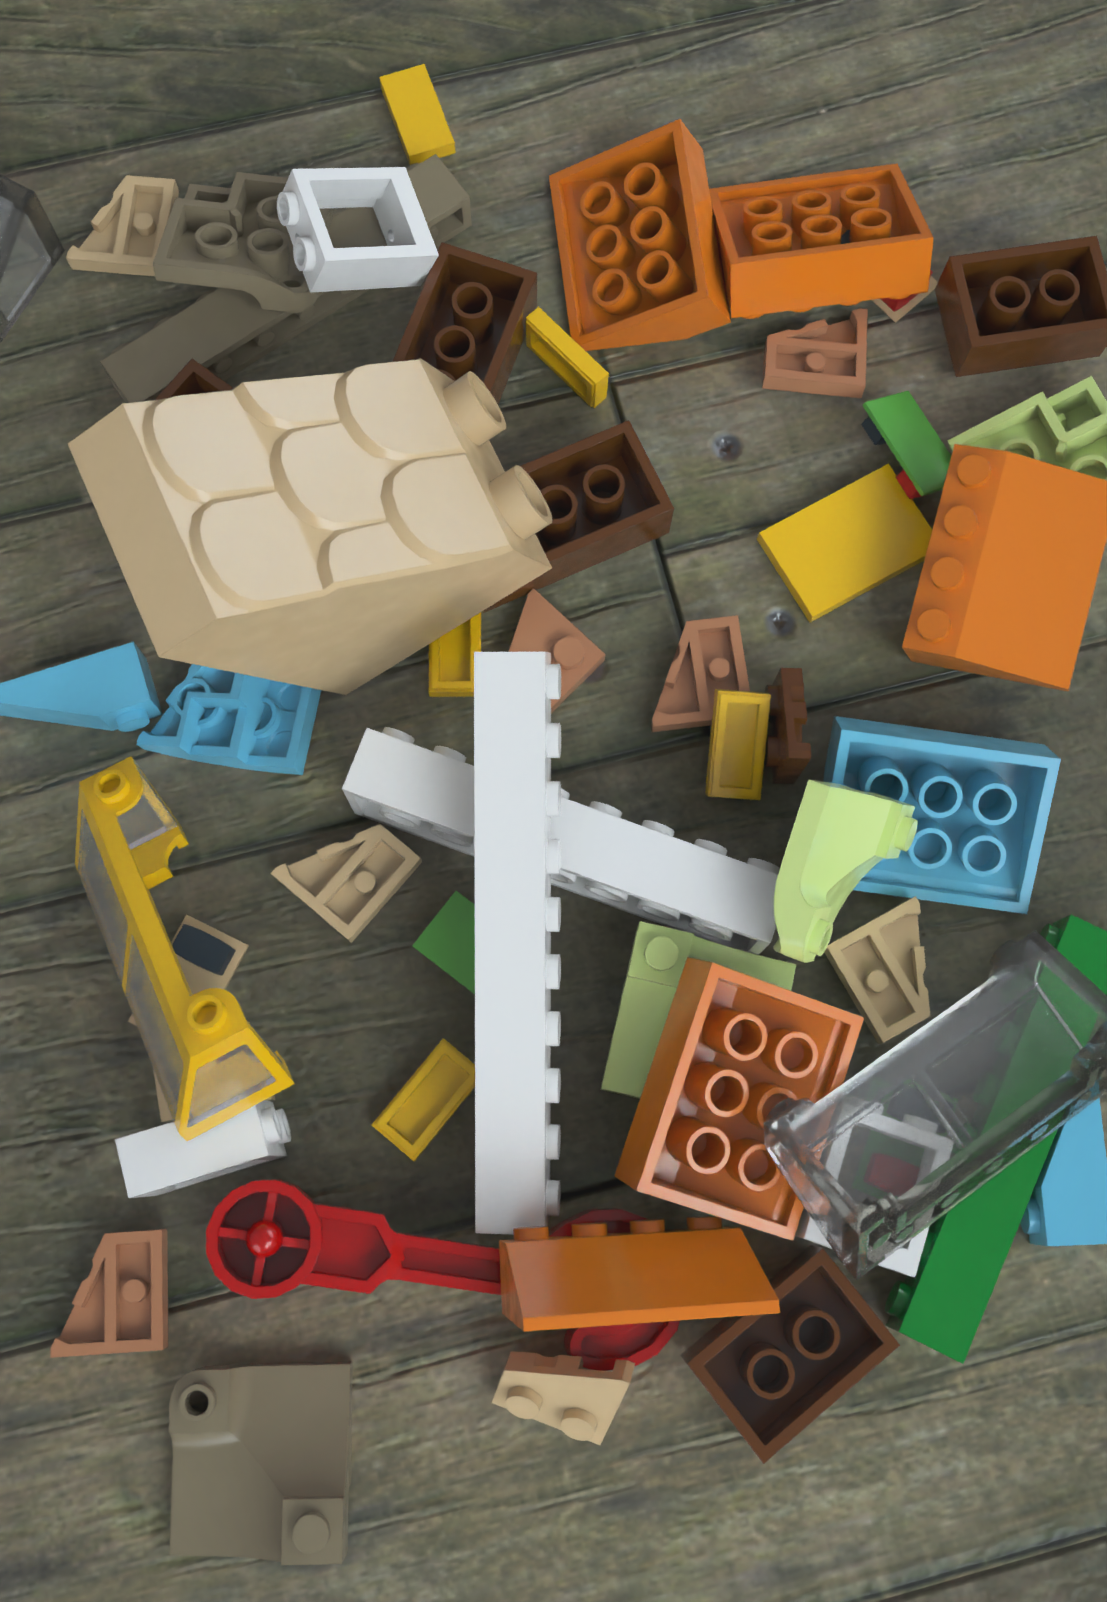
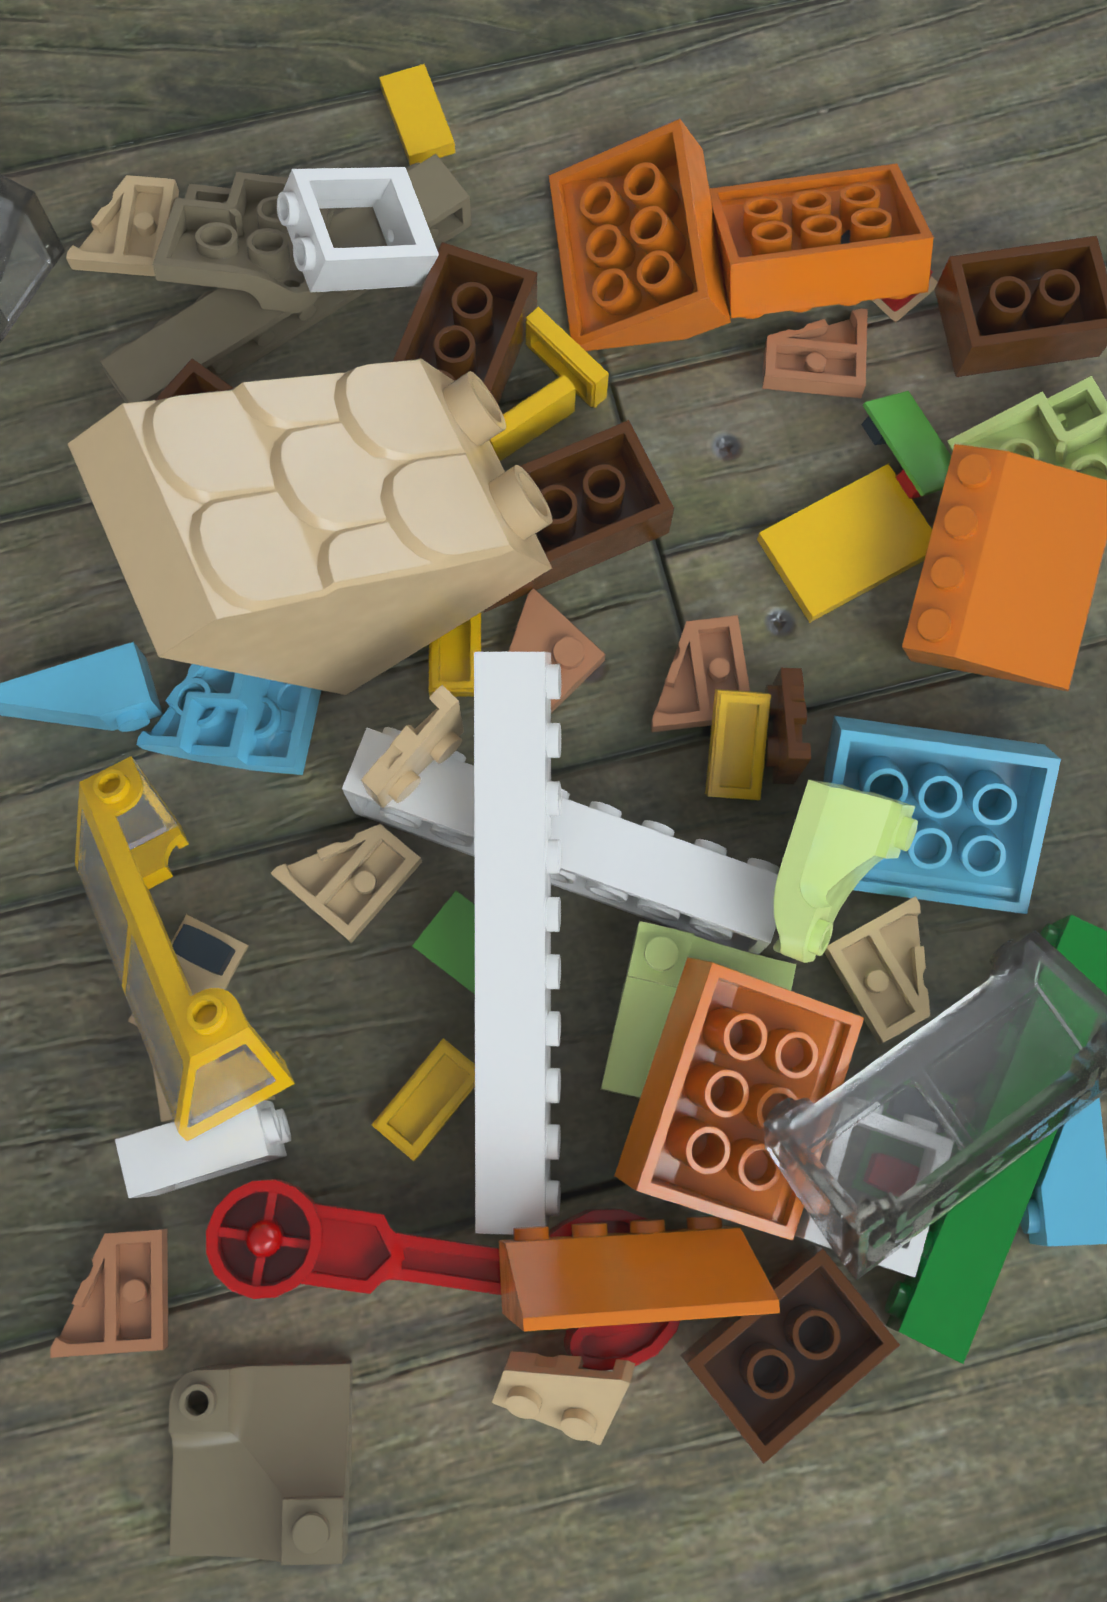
none -> tan wing [361,685,464,809]
none -> yellow tile [489,375,576,461]

